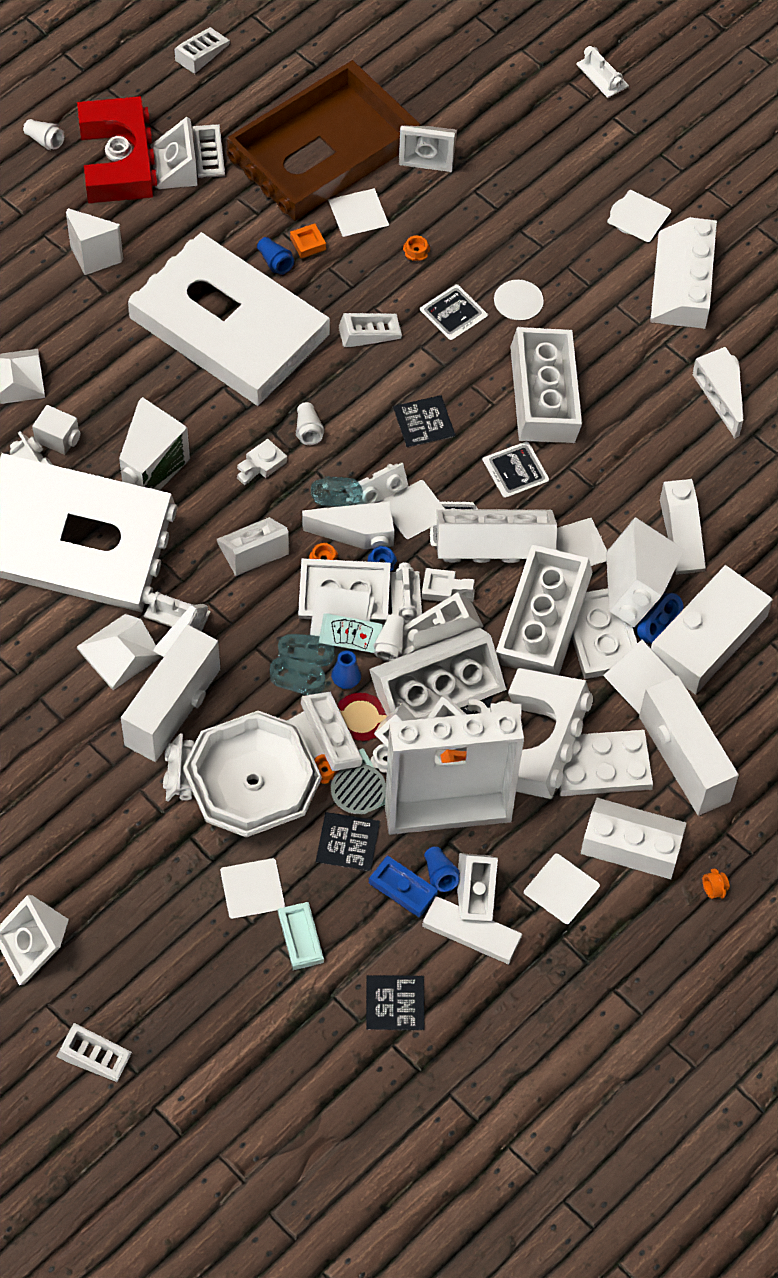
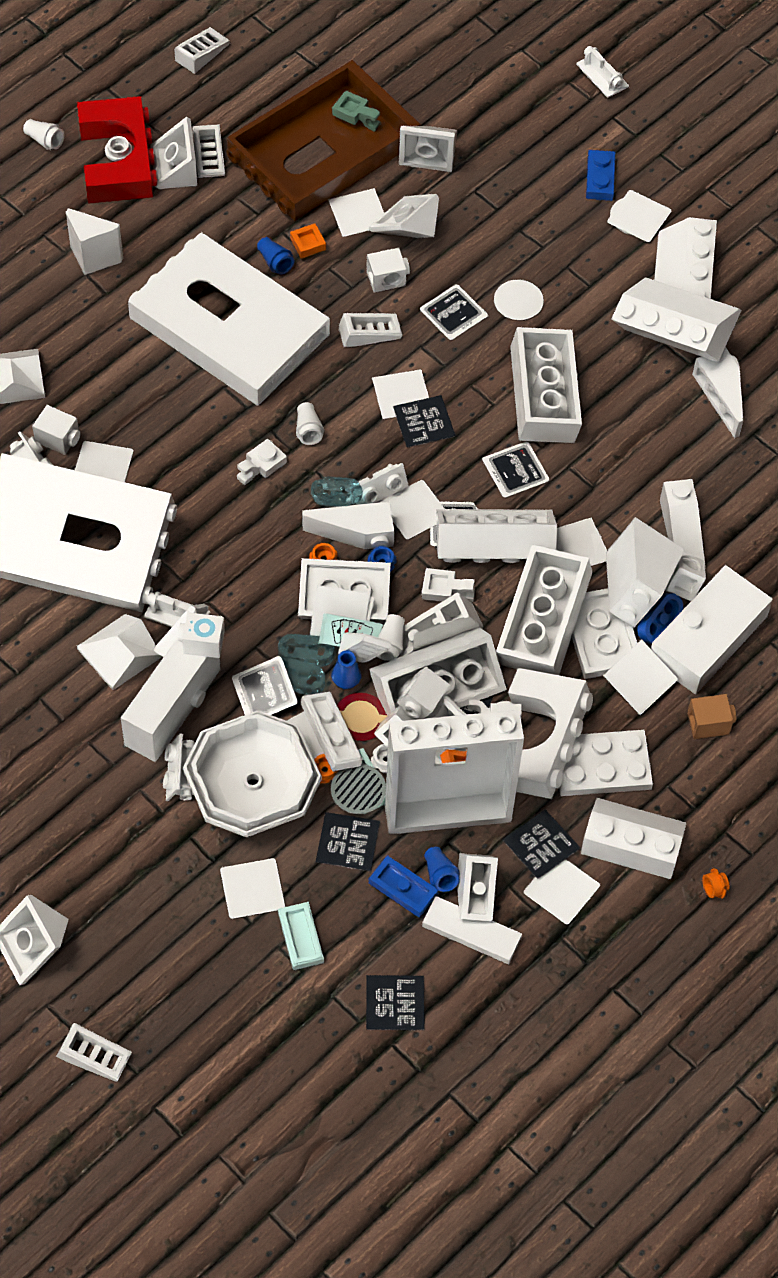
white slope [119,397,190,491] -> none
white slope [216,517,289,576] -> none
white hinge [390,563,422,625] -> none
orange plate [403,235,430,261] -> none
white brick [639,675,739,816] -> none
none -> white sticker [75,441,133,482]
none -> white brick [178,612,225,658]
none -> sticker [232,656,297,715]
none -> sand green plate [332,91,381,131]
none -> white slope [338,632,392,663]
none -> white brick [367,248,410,293]
none -> white slope [369,194,439,238]
none -> white sticker [372,370,429,419]
none -> white brick [396,666,450,719]
none -> black sticker [502,809,581,879]
none -> blue plate [586,150,615,201]
none -> white slope [611,277,742,362]
none -> white brick [666,552,706,601]
none -> medium nougat brick [687,694,736,739]

